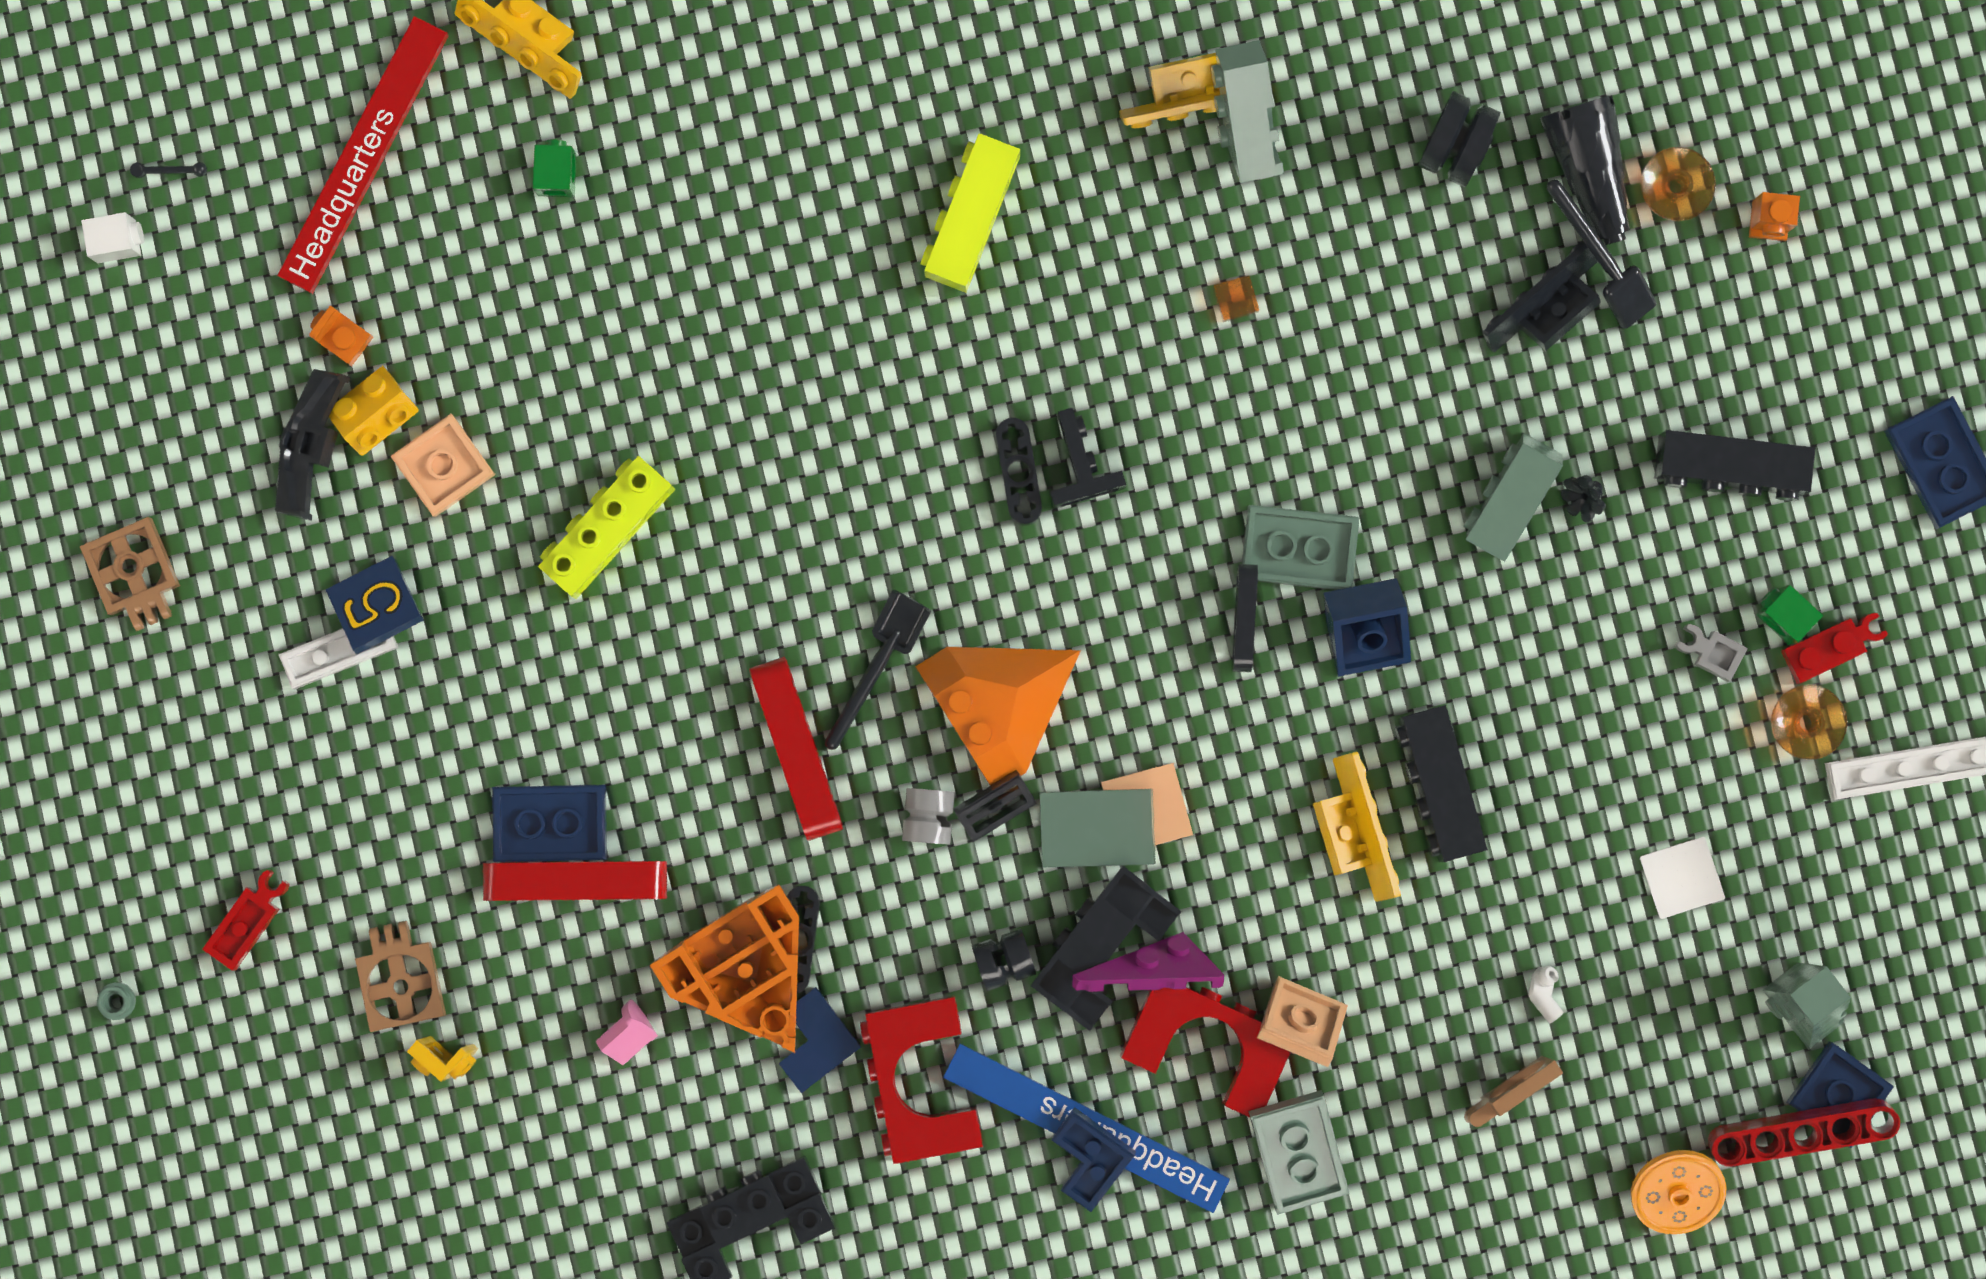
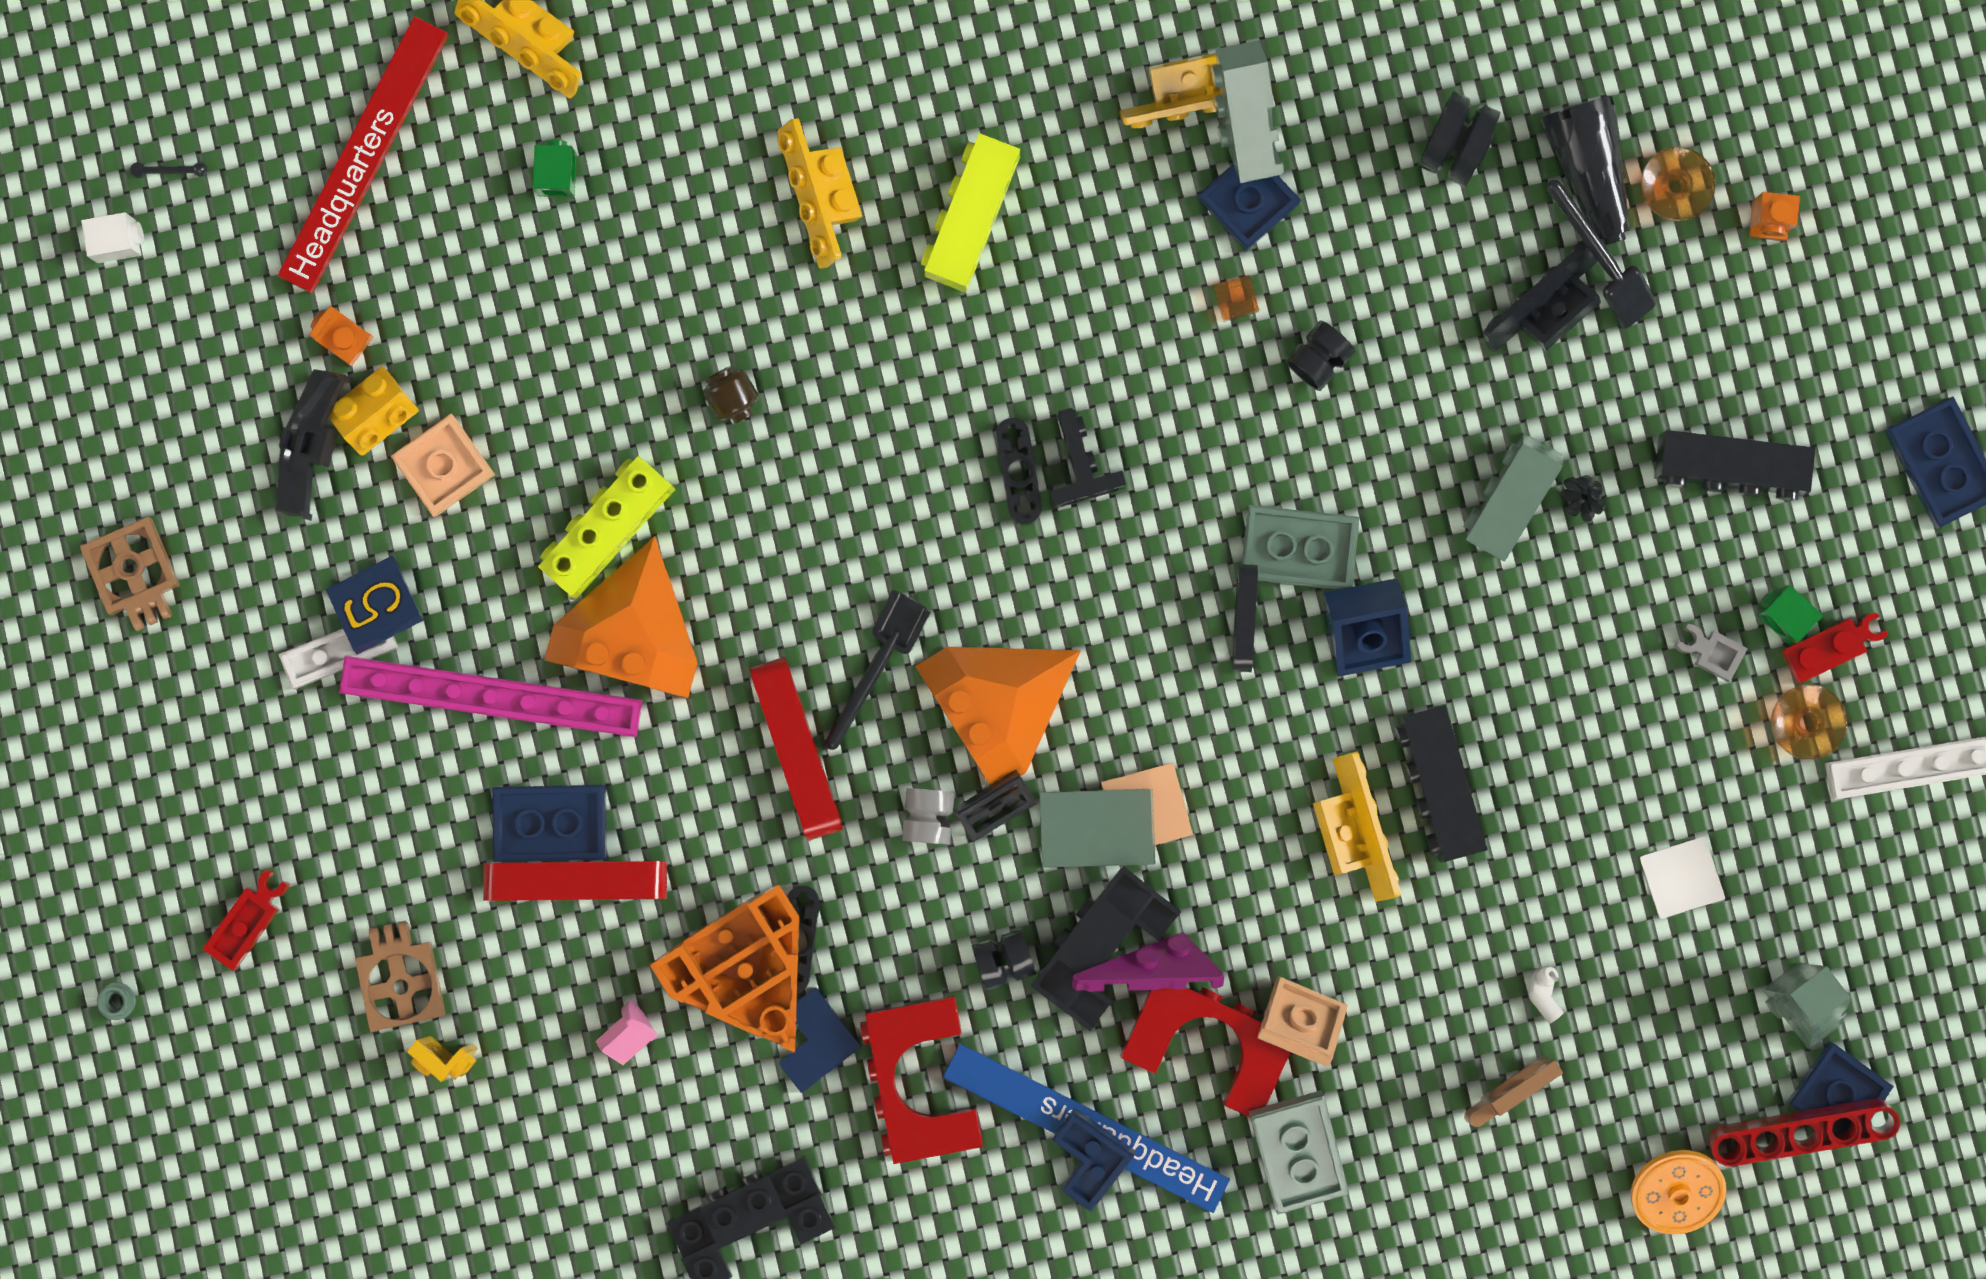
none -> dark pink tile [339,656,643,737]
none -> orange wedge [544,536,698,698]
none -> dark brown head [703,366,759,424]
none -> yellow bracket [777,118,862,269]
none -> dark blue tile [1197,164,1302,252]
none -> black wheel [1285,320,1356,391]

